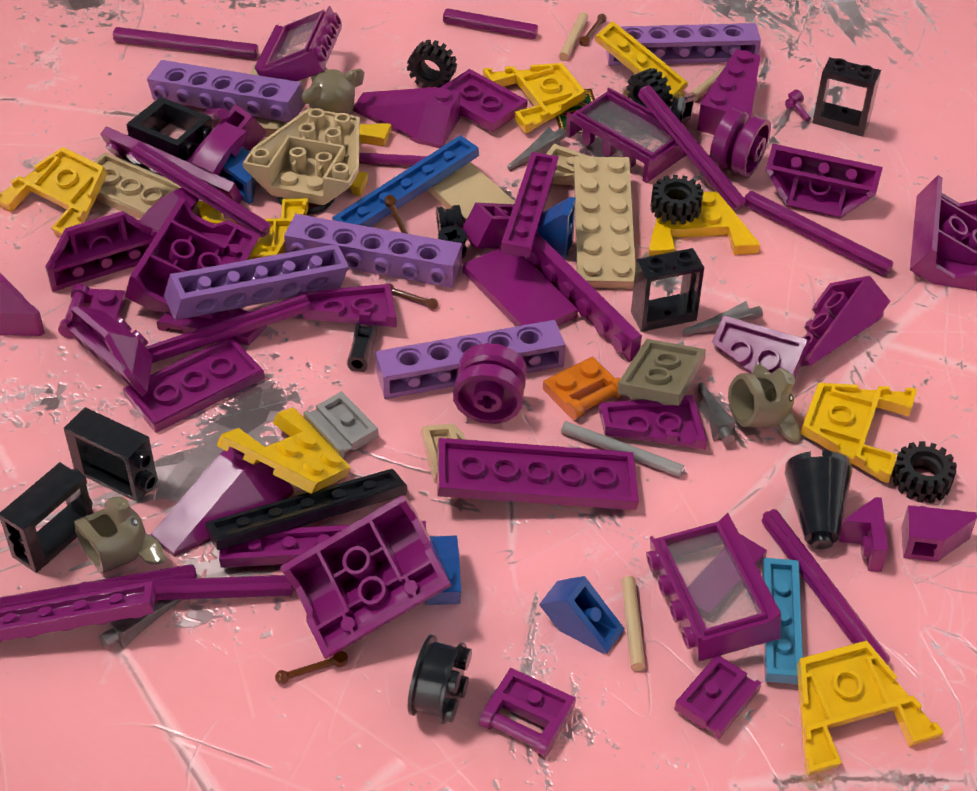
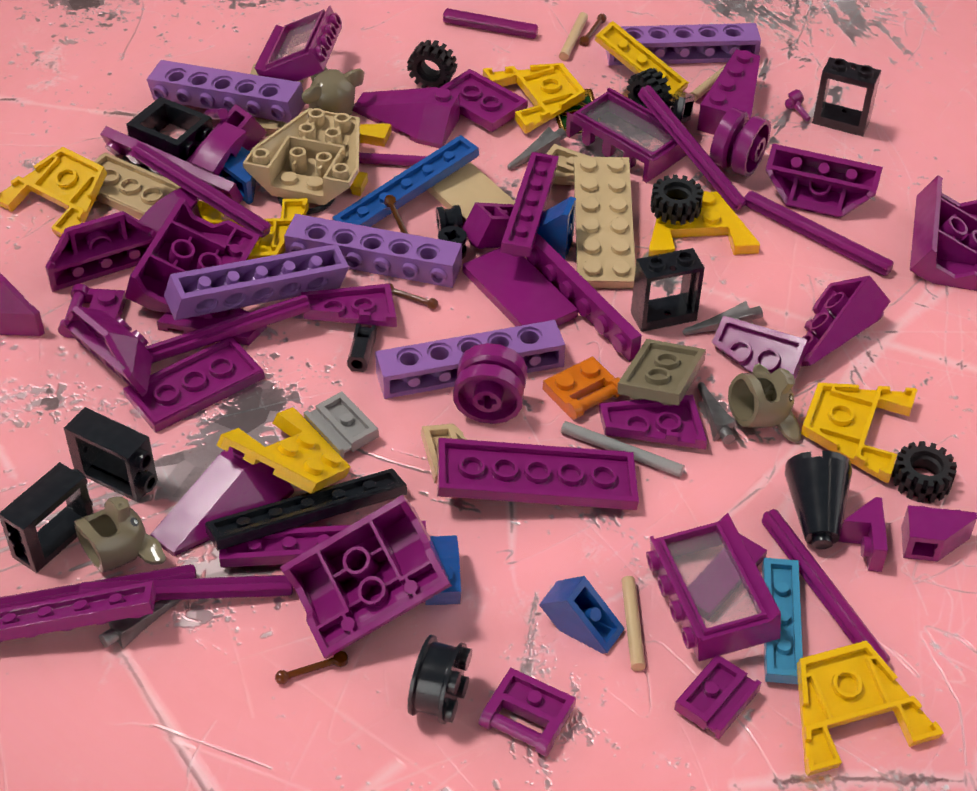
magenta axle [113,27,259,59] -> none

